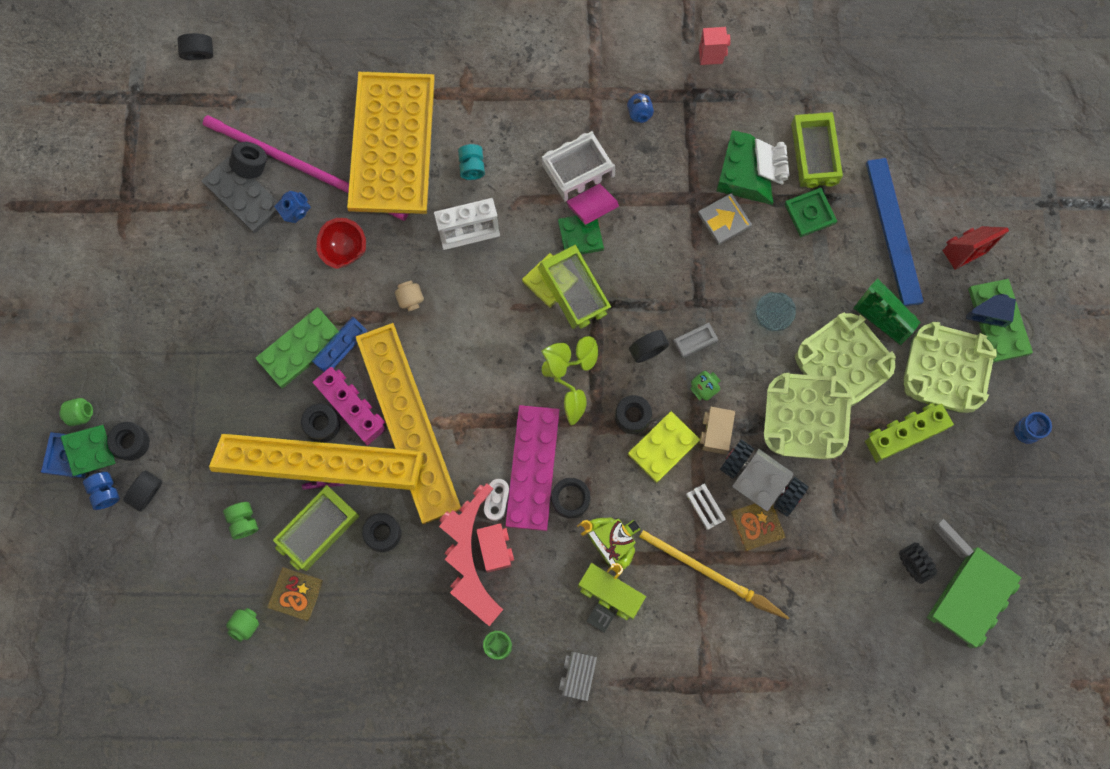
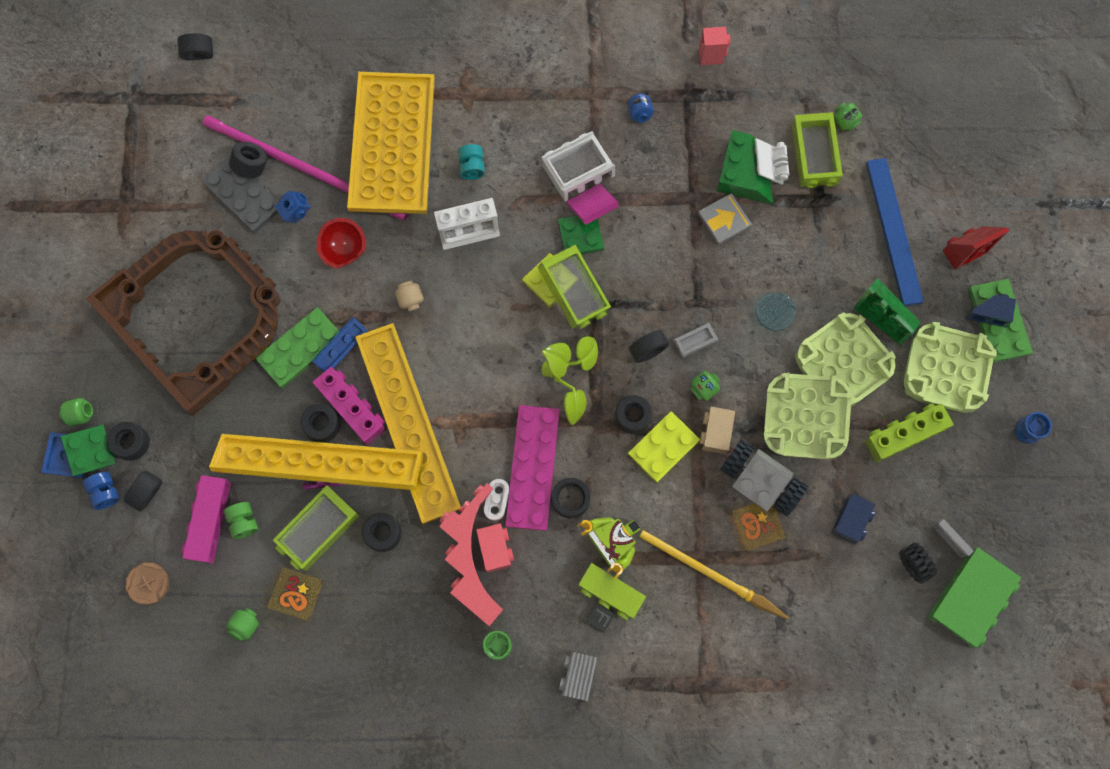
white tile [686,483,726,530] -> none
green plate [784,188,837,238] -> none
none -> reddish brown arch [86,230,281,416]
none -> medium nougat tile [125,562,170,605]
none -> dark pink brick [181,475,231,564]
none -> dark blue brick [831,493,876,544]
none -> bright green head [834,102,862,131]

